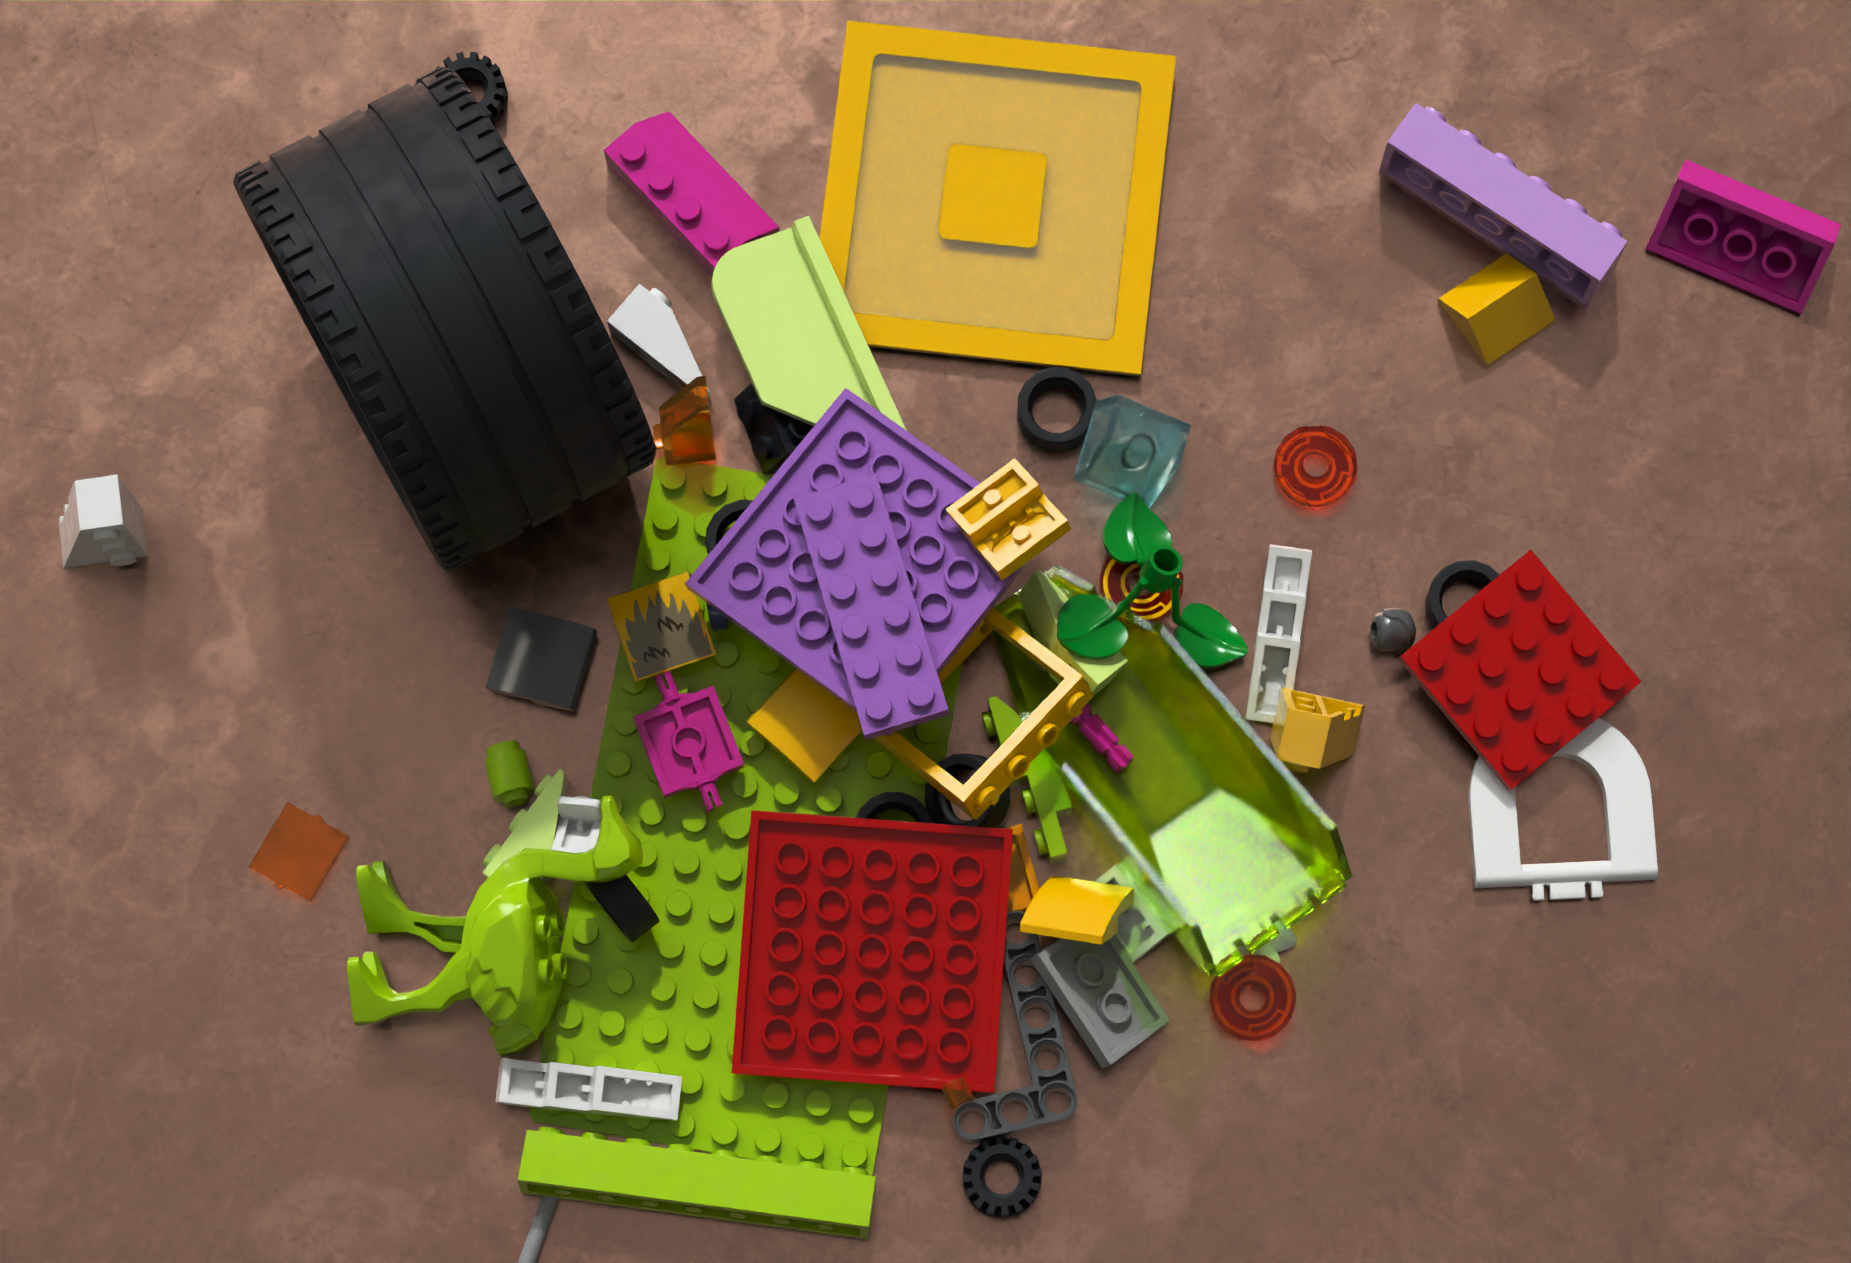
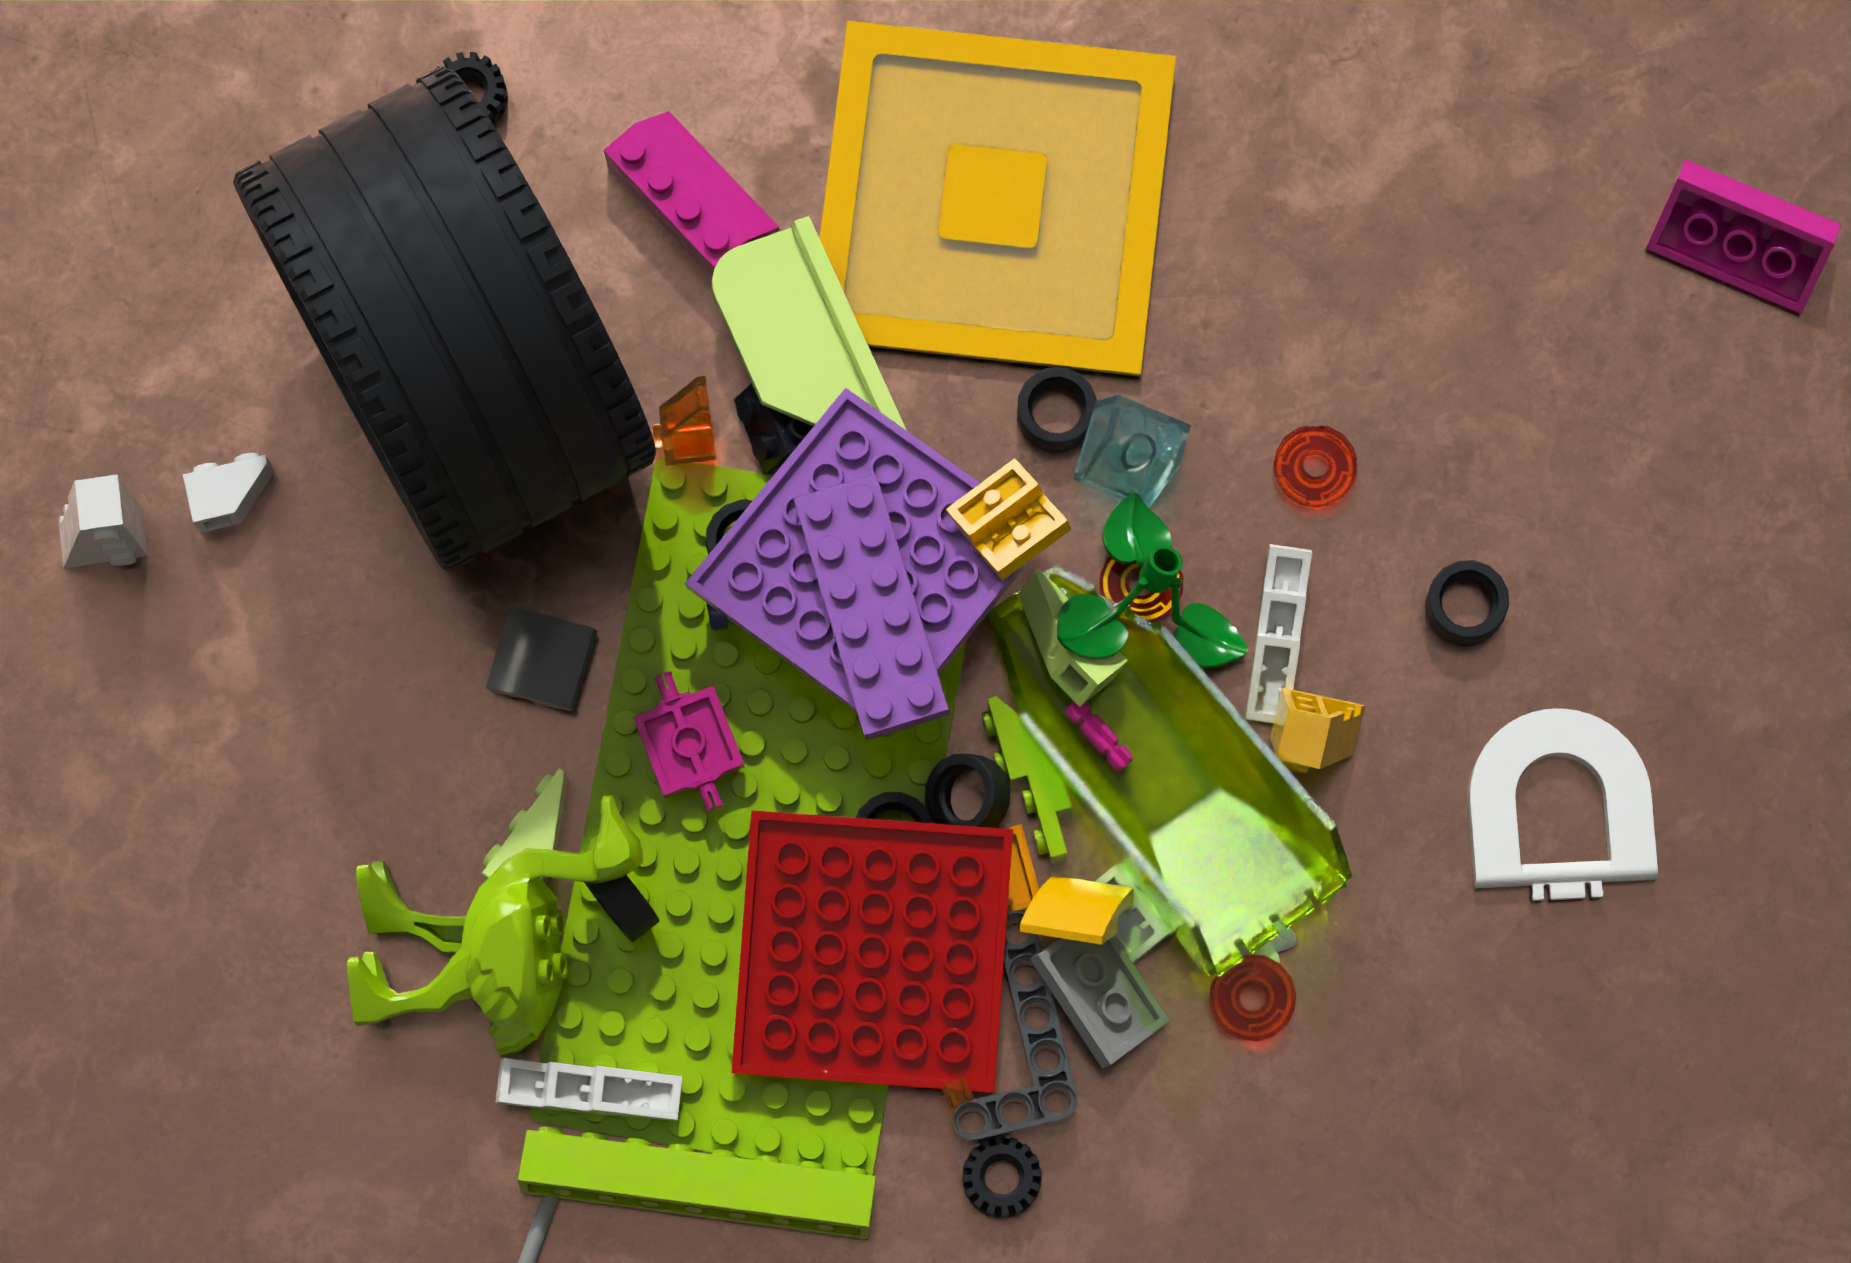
clear orange piece [249,802,349,902] -> none
lime brick [484,740,535,808] -> none
white bracket [552,796,602,853] -> none
white slope [607,283,712,409] -> none
slope [607,571,716,682] -> none
yellow slope [746,668,862,782] -> none
yellow window [858,608,1094,821] -> none
dark grey piece [1370,608,1416,653] -> none
lavender brick [1379,103,1628,307] -> none
red plate [1398,549,1642,791] -> none
yellow slope [1438,253,1556,367] -> none
none -> white slope [183,453,274,533]

